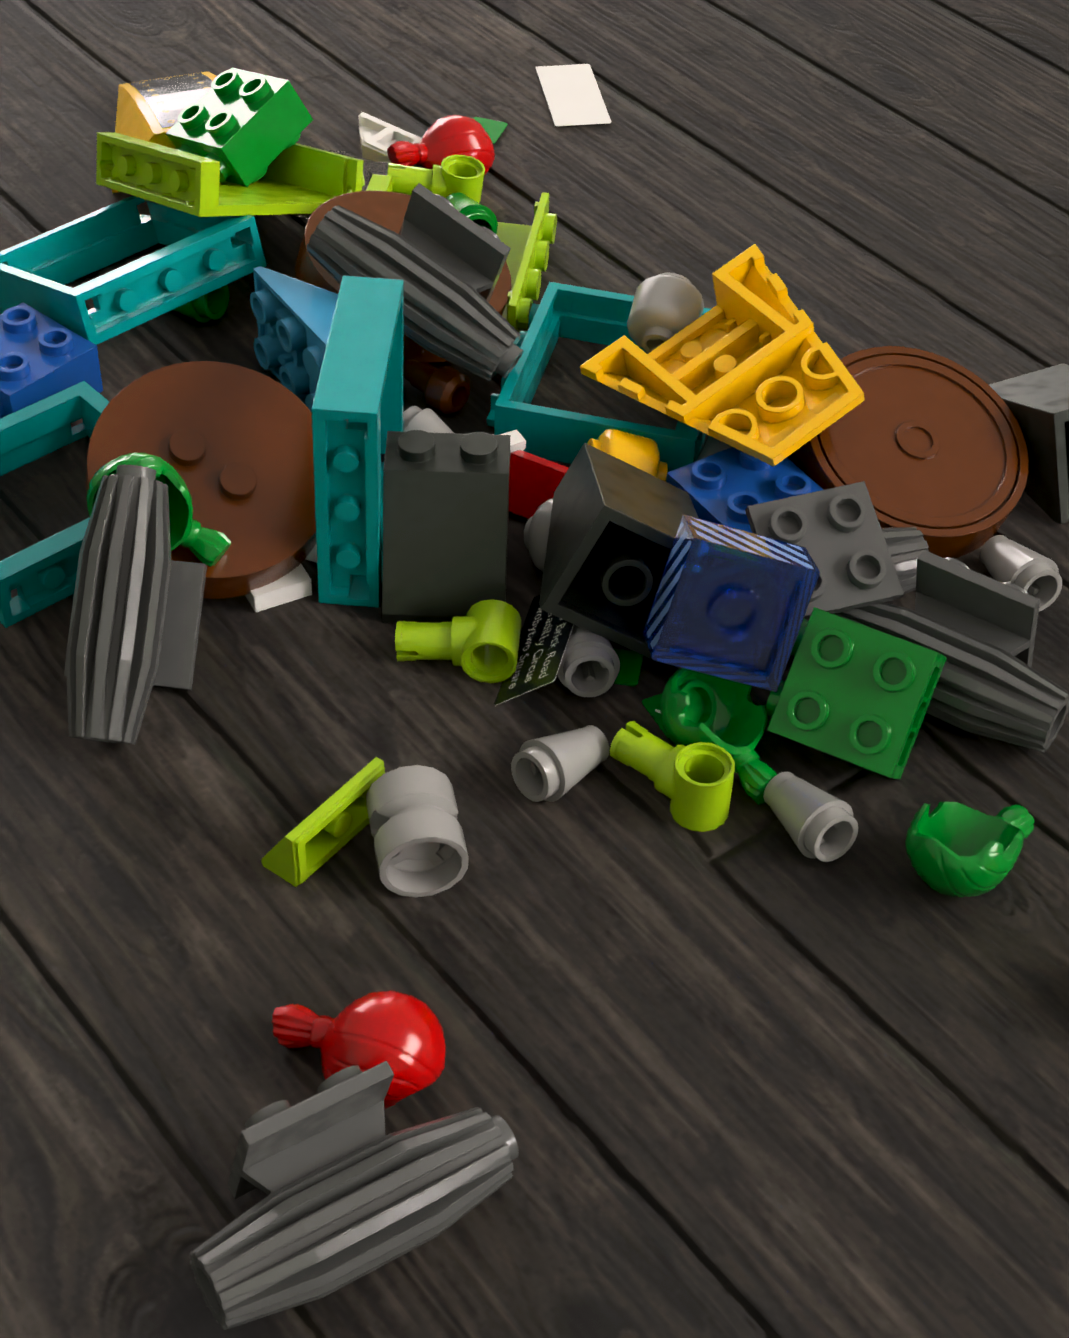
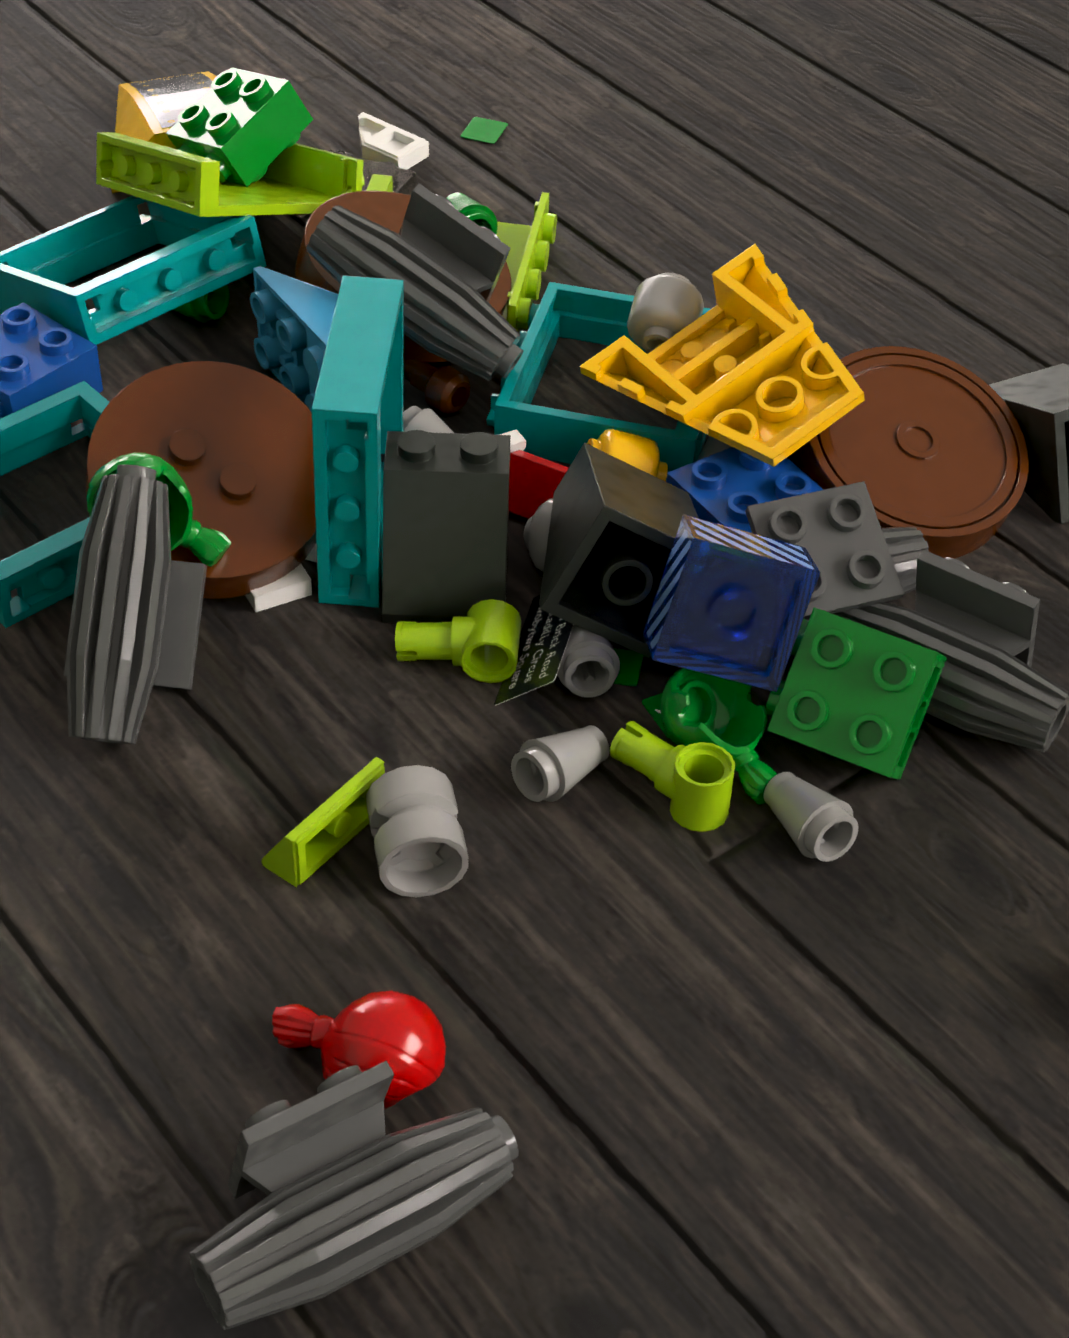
red hair [387,115,495,176] -> none
lime pin [387,155,485,203] -> none
white sticker [536,64,611,127] -> none
green hair [905,801,1035,897] -> none
light grey cone [979,535,1062,611] -> none

